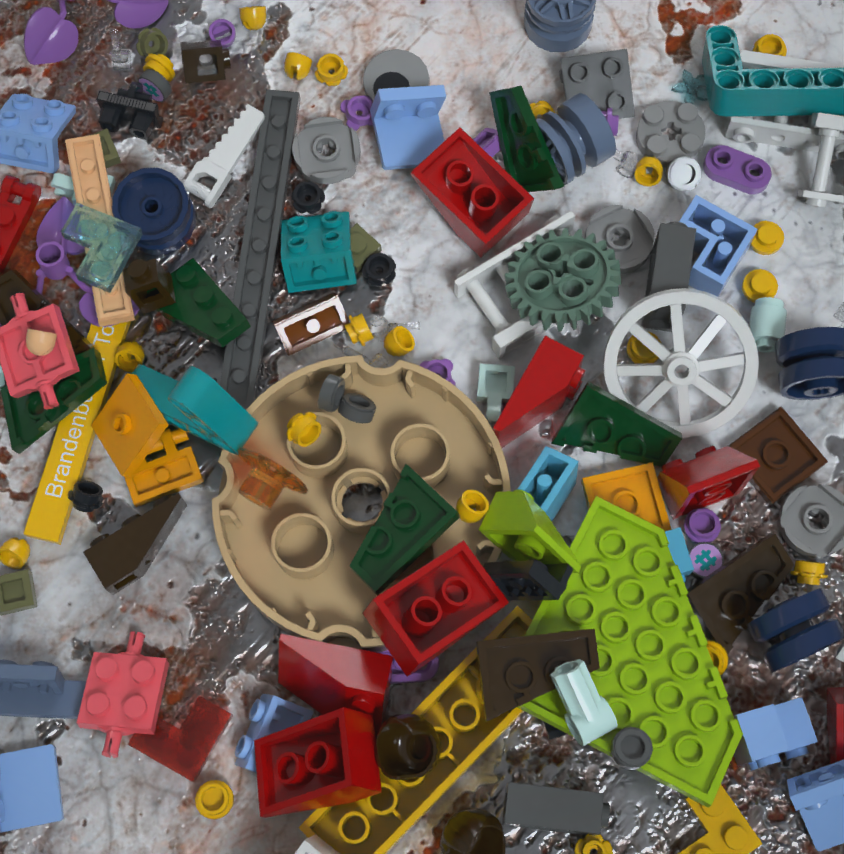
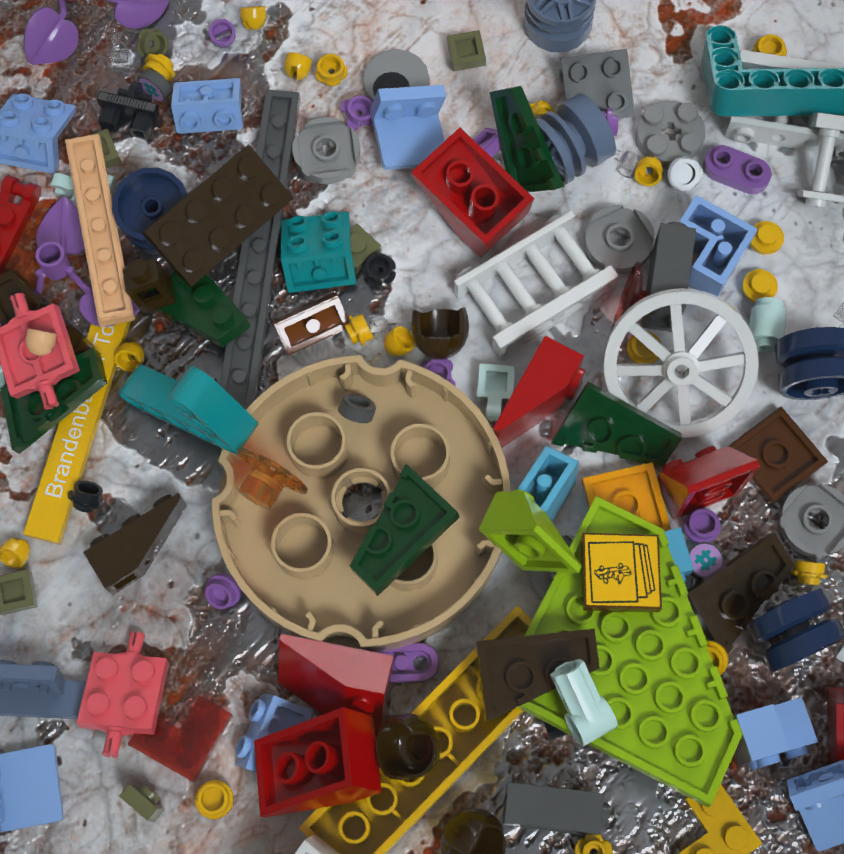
clear light blue plate [60,203,143,293] -> none
light orange plate [91,373,169,477] -> none
light orange plate [124,428,204,508] -> none
dark brown brick [180,40,231,84] -> none
white piece [183,104,265,208] -> none
yellow plate [286,412,322,447] -> none
black plate [291,181,325,214] -> none
dark grey tile [318,374,345,413] -> none
red slope [362,540,509,677] -> none
yellow hinge [455,489,489,523] -> none
black bracket [483,559,573,601] -> none
sand green gear [505,228,622,332] -> none
dark grey tile [611,727,653,770] -> none
clear light blue plant [671,69,708,104] -> none
none -> olive plate [119,783,164,822]
none -> dark brown plate [142,144,294,288]
none -> light blue bracket [171,78,243,134]
none -> medium lavender plate [205,573,242,609]
none -> dark brown hair [411,307,469,360]
none -> olive plate [447,30,486,72]
none -> yellow tile [581,533,662,612]
none -> clear red dish [613,261,649,327]

